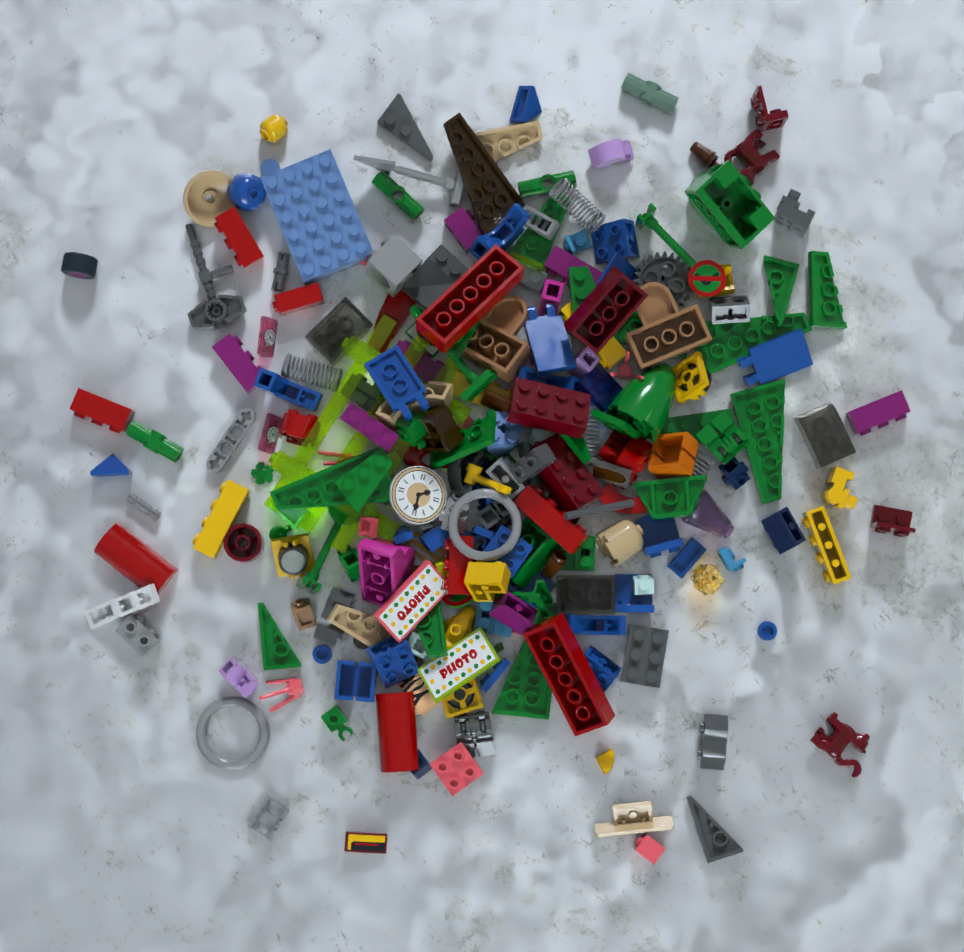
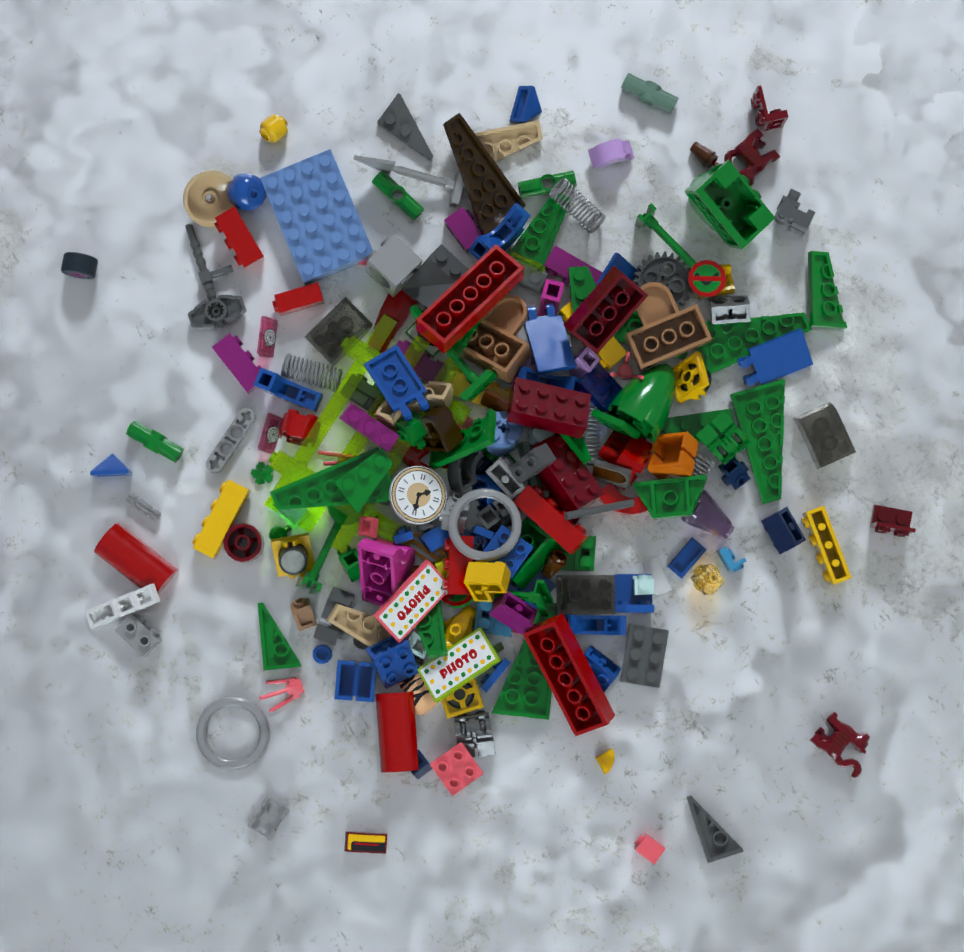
red brick [70,388,135,434] -> none
lavender brick [219,657,259,698] -> none
medium blue tile [260,159,280,176] -> none
dark grey pin [271,252,290,292] -> none
green brick [321,705,354,741] -> none
yellow brick [464,463,512,495] -> none
light grey slope [523,204,560,241] -> none
dark azure bracket [562,229,593,256] -> none
blue bracket [590,218,640,264] -> none
tan bracket [594,801,674,838] -> none
tan cylinder [595,519,644,567] -> none
blue bracket [635,515,684,558] -> none
dark grey brick [697,714,728,770] -> none
blue tile [757,621,777,641] -> none
green wing [763,255,800,327] -> none
yellow hips [821,466,858,510] -> none
magenta brick [846,390,911,436] -> none

